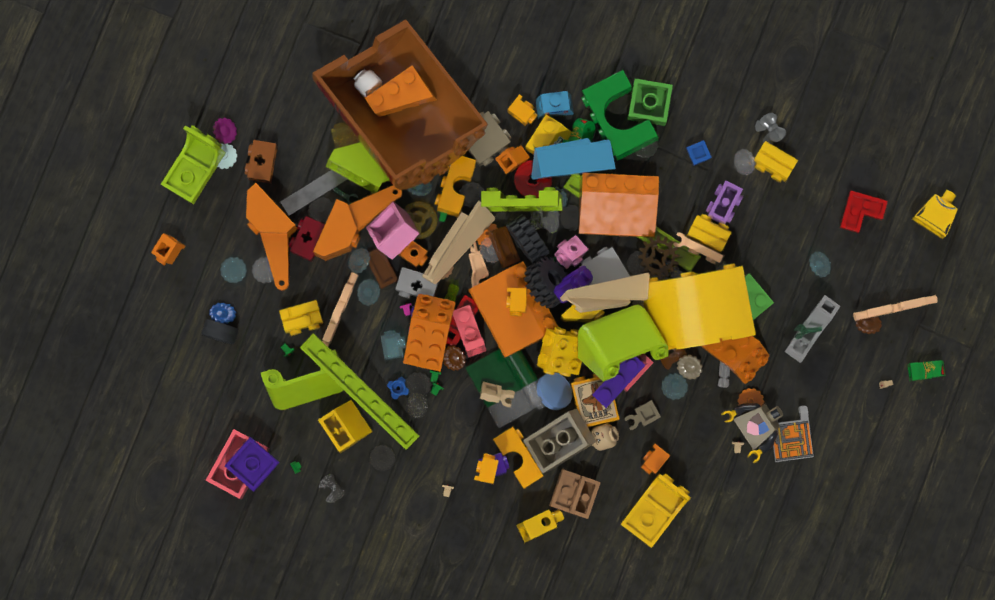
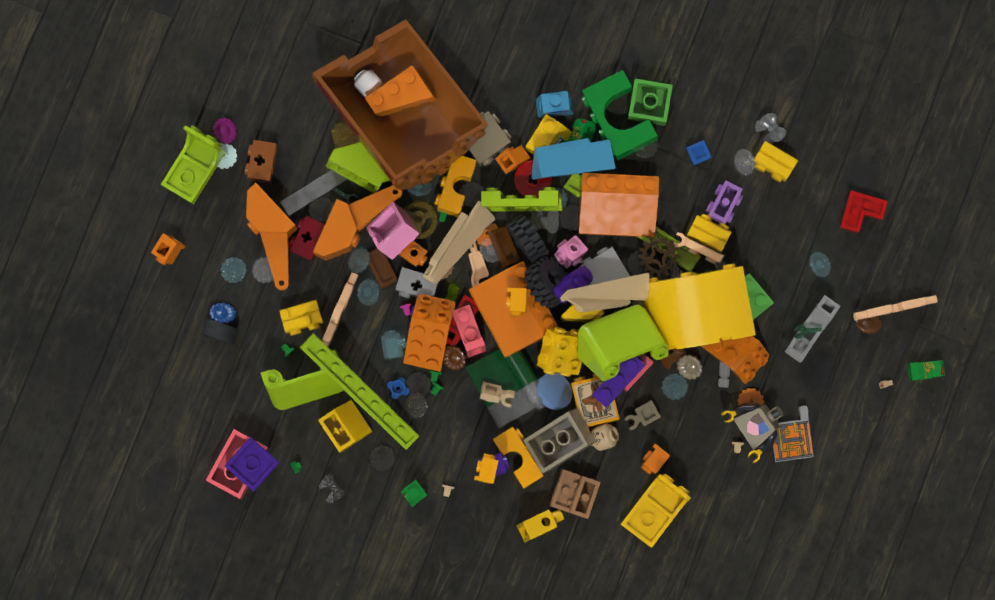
light orange brick [507,94,538,126] -> none
yellow torso [912,190,958,239] -> none
none -> green brick [401,480,428,507]

